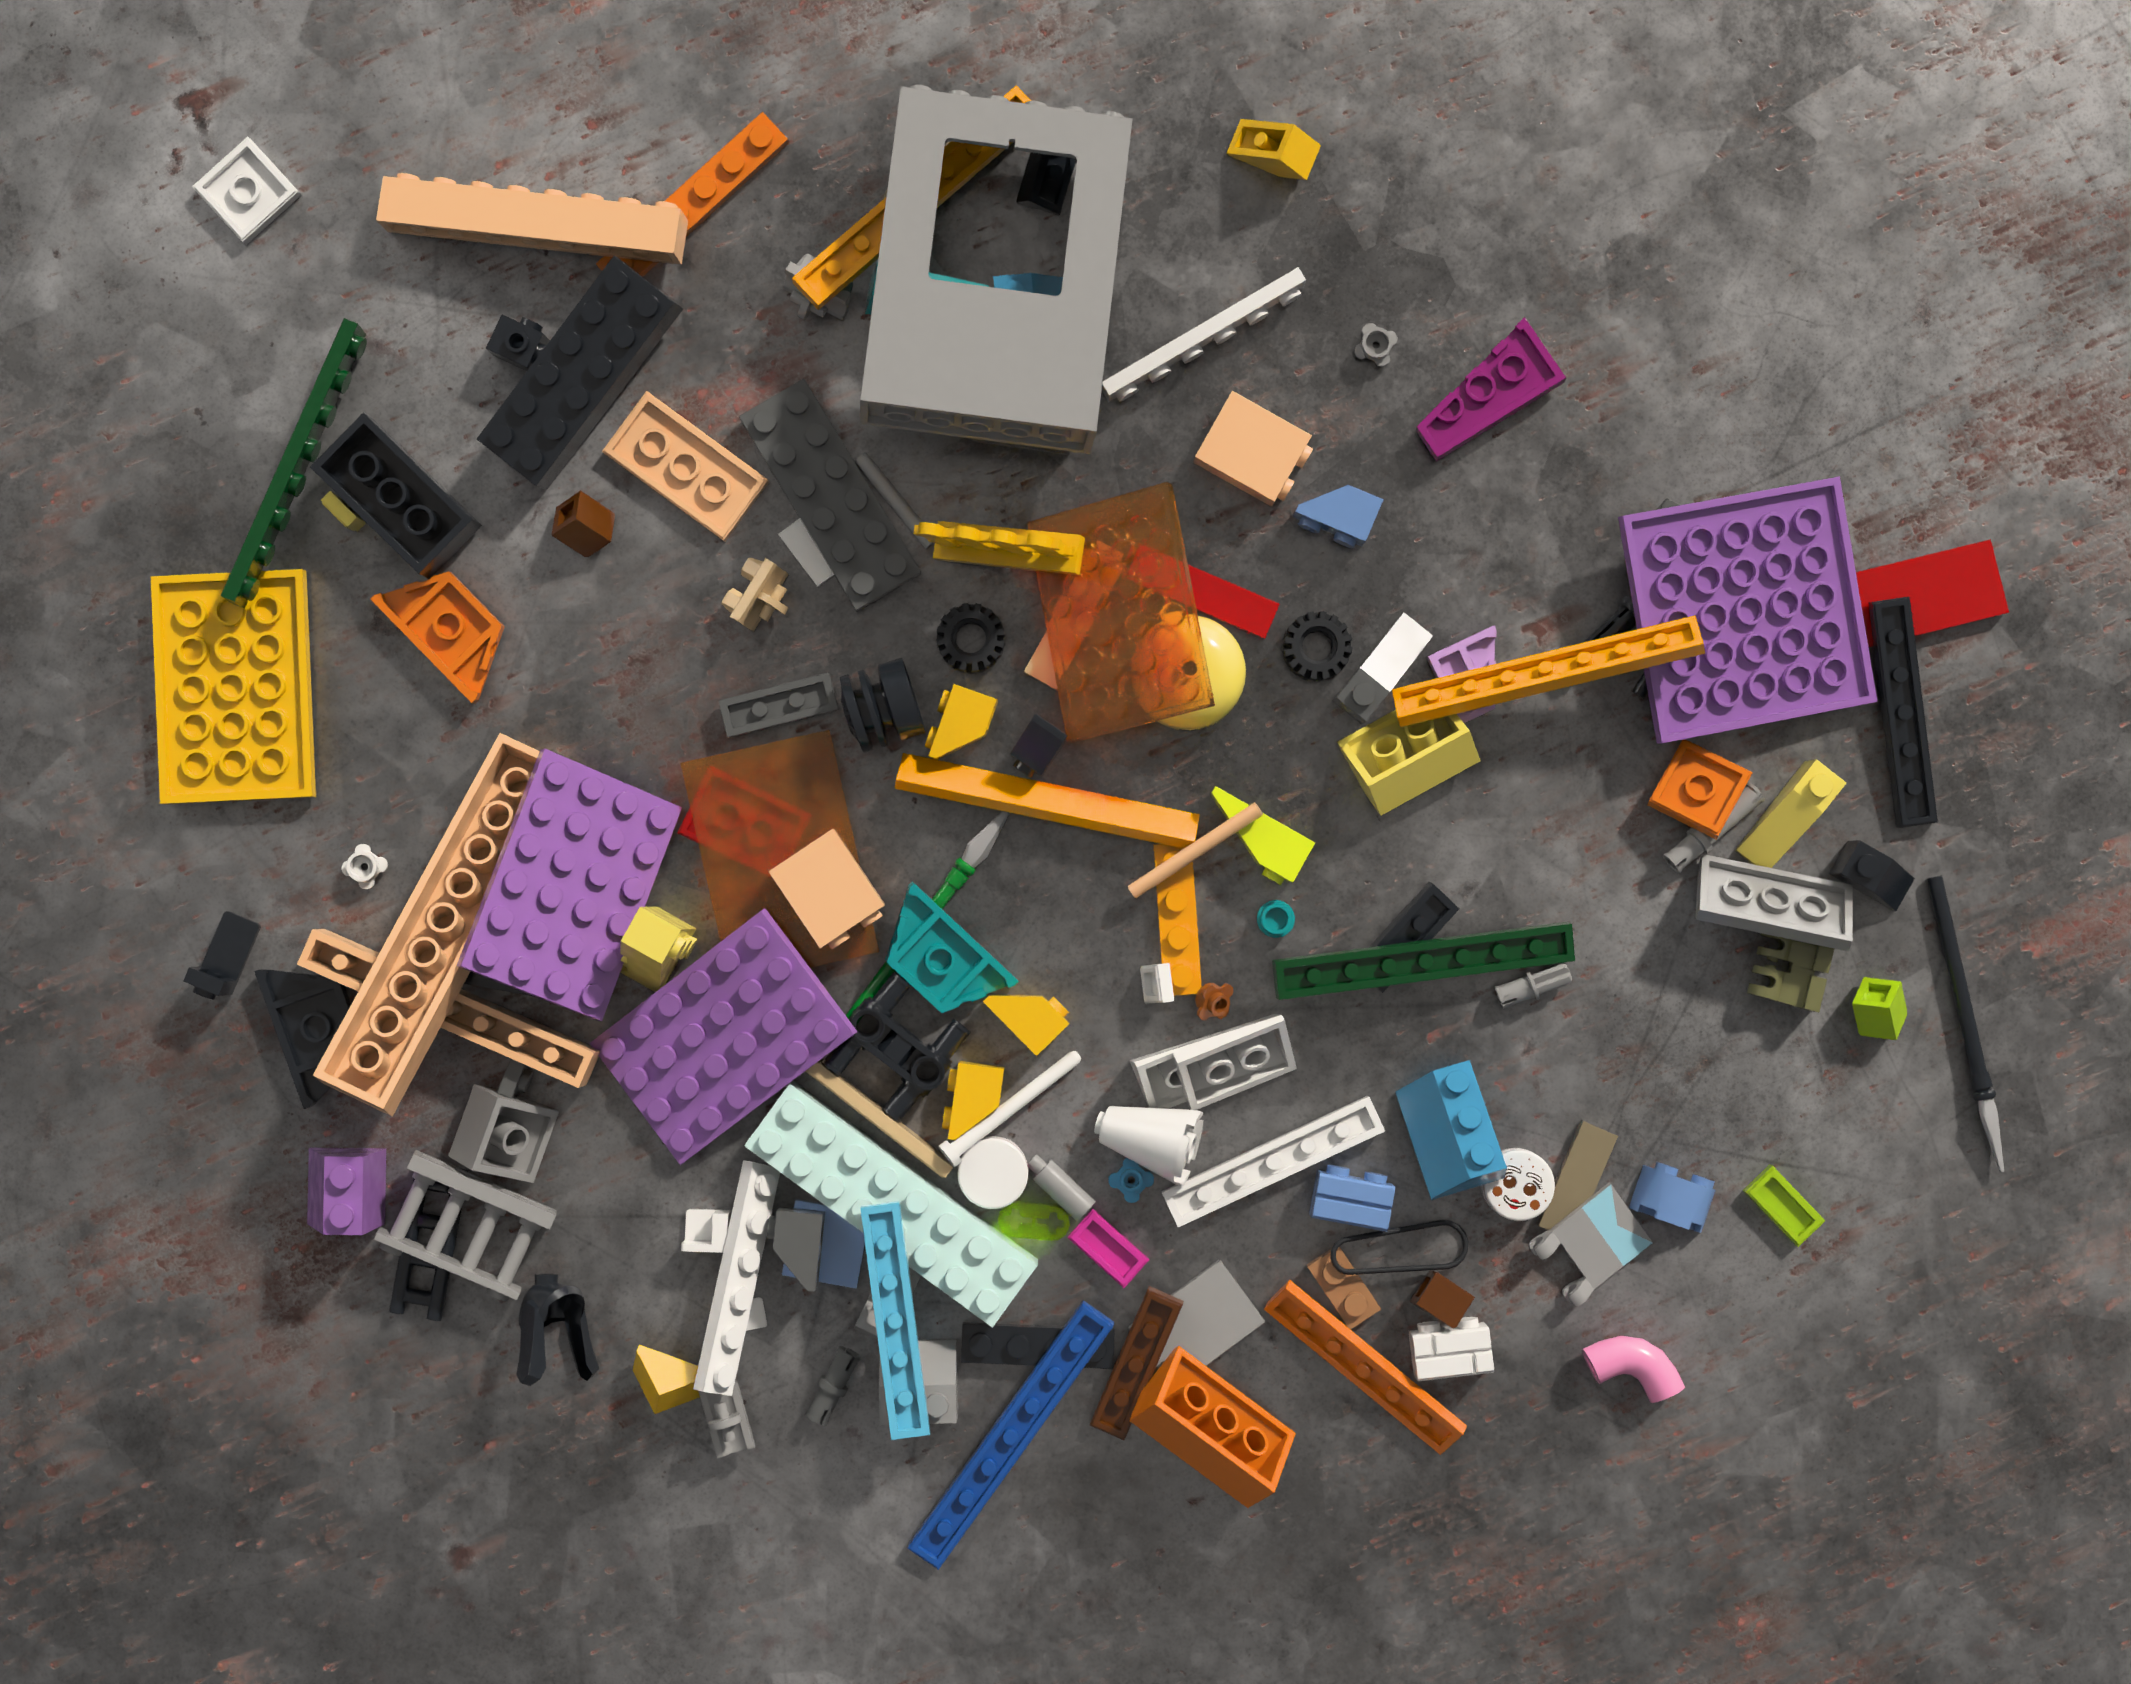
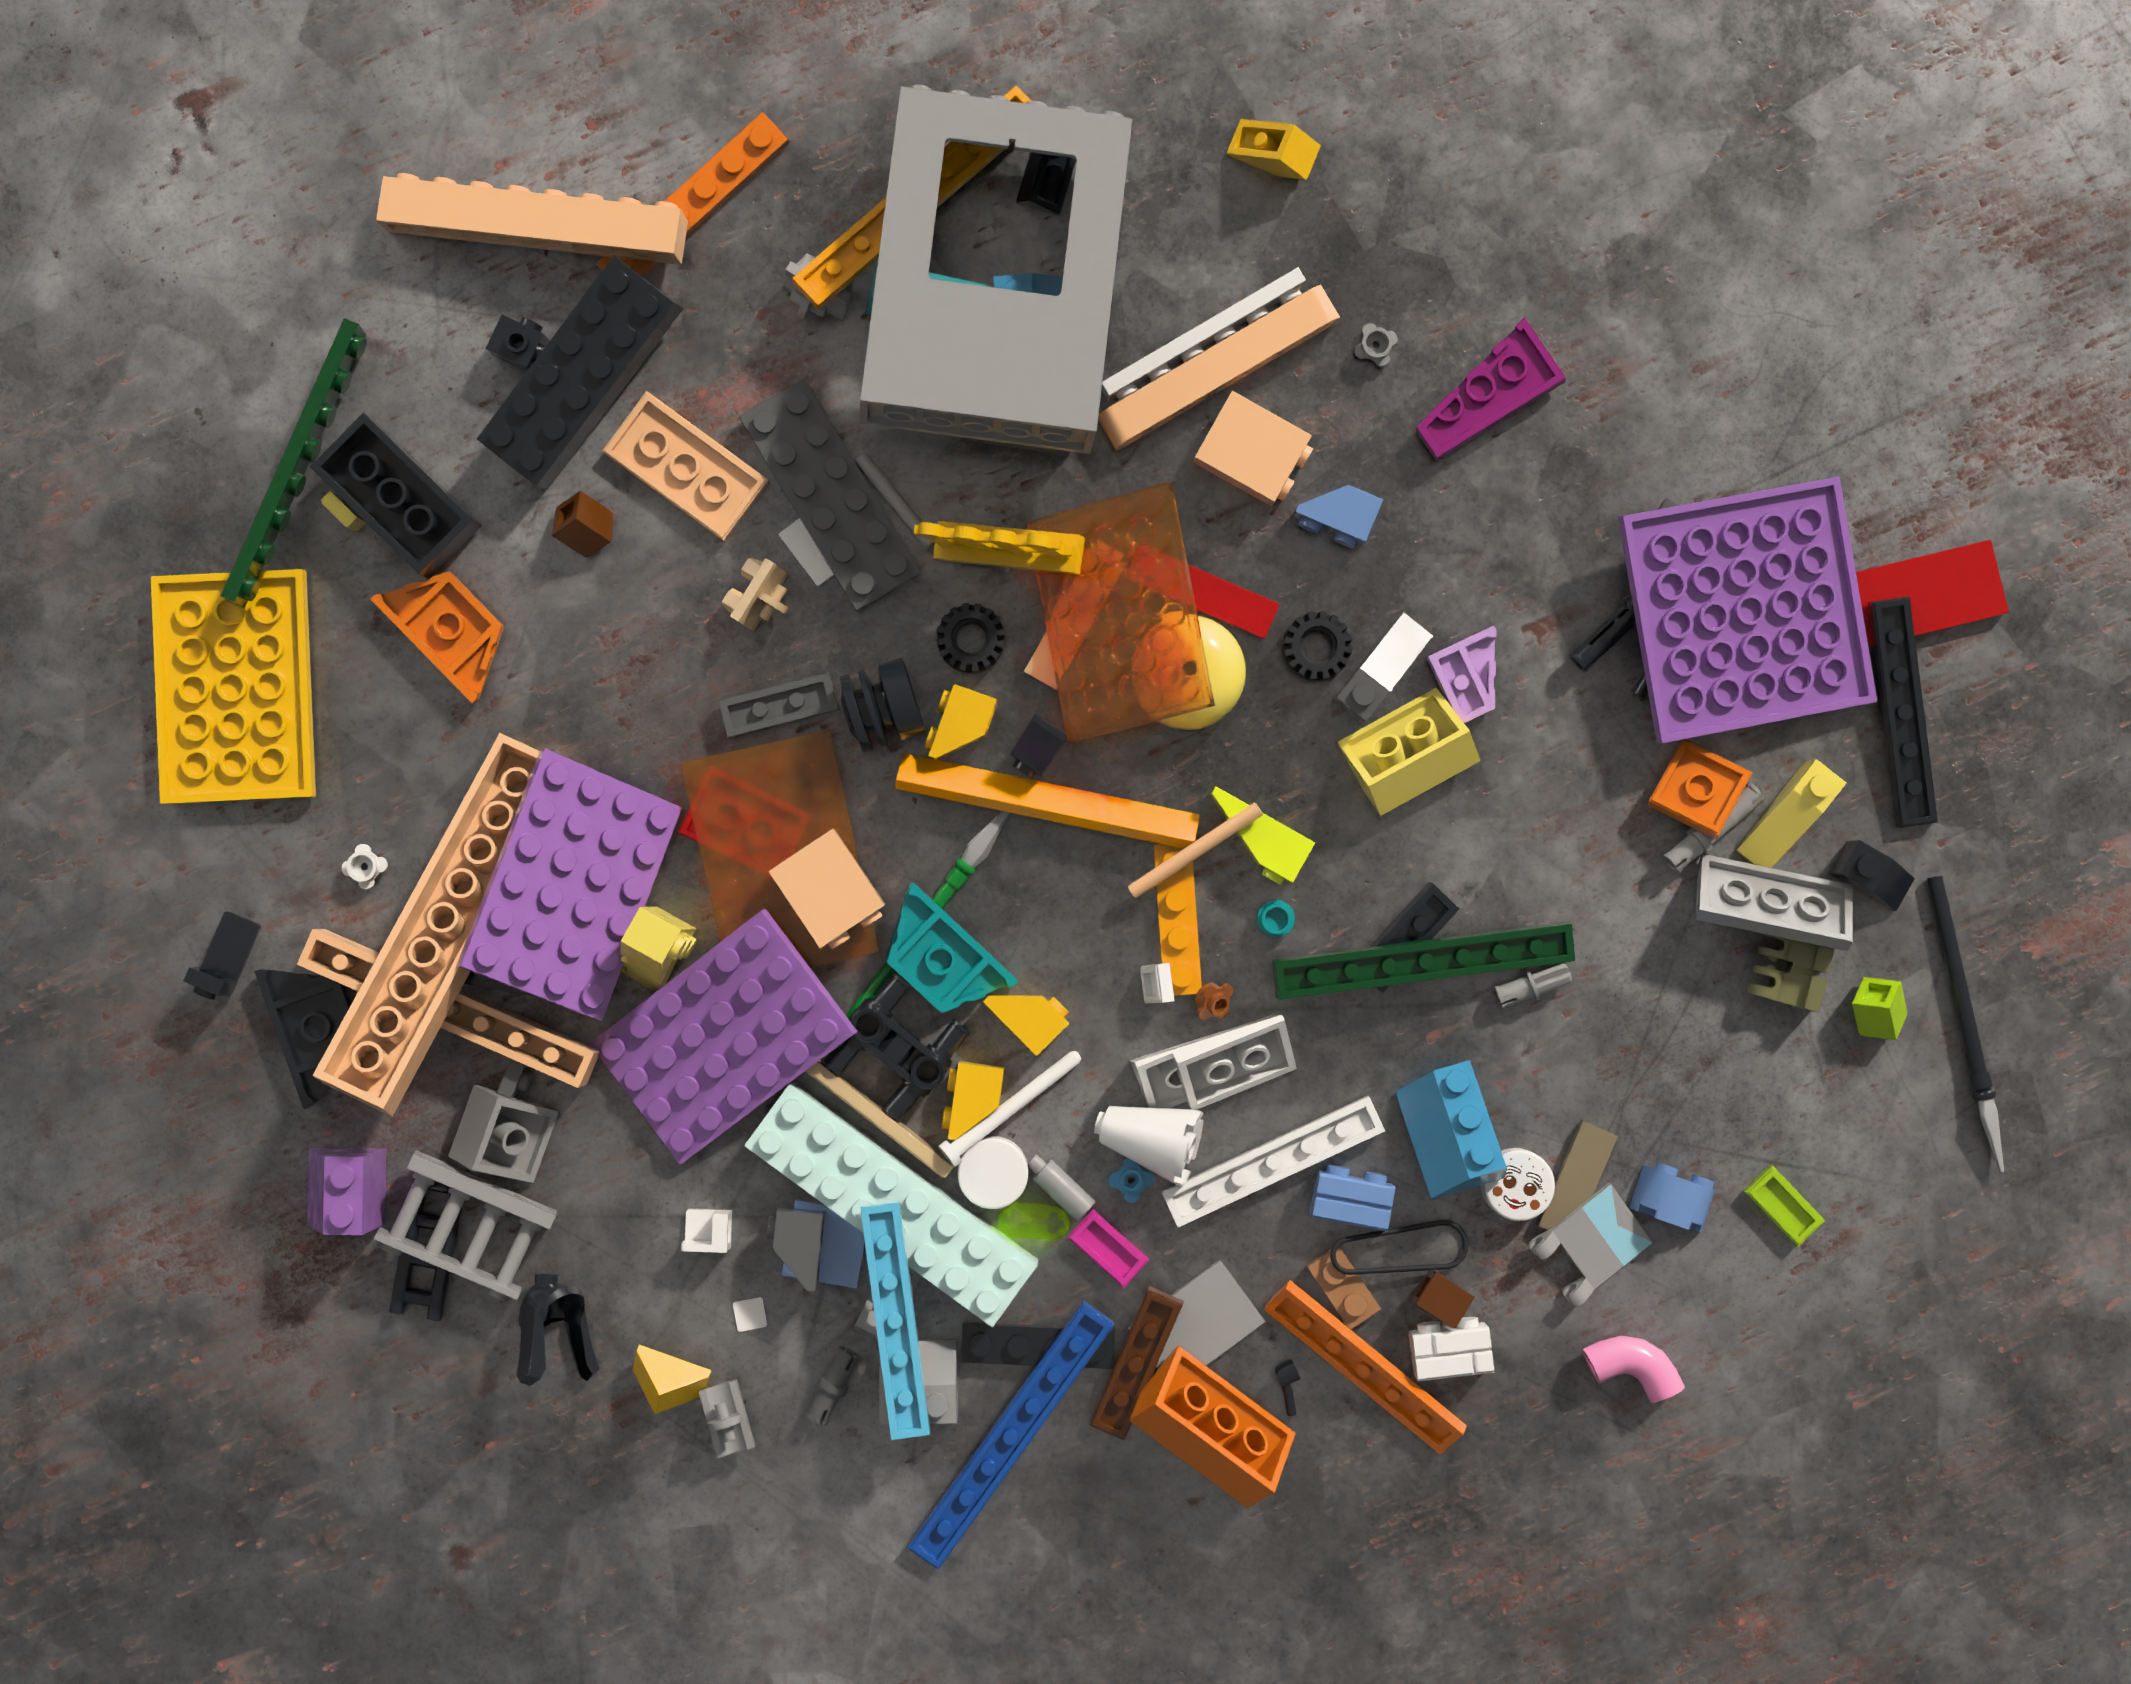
white tile [192,136,302,245] -> none
white plate [693,1160,780,1396] -> none
light orange plate [1392,615,1705,727] -> none
none -> light nougat beam [1098,285,1340,450]
none -> black hand [1275,1359,1301,1416]

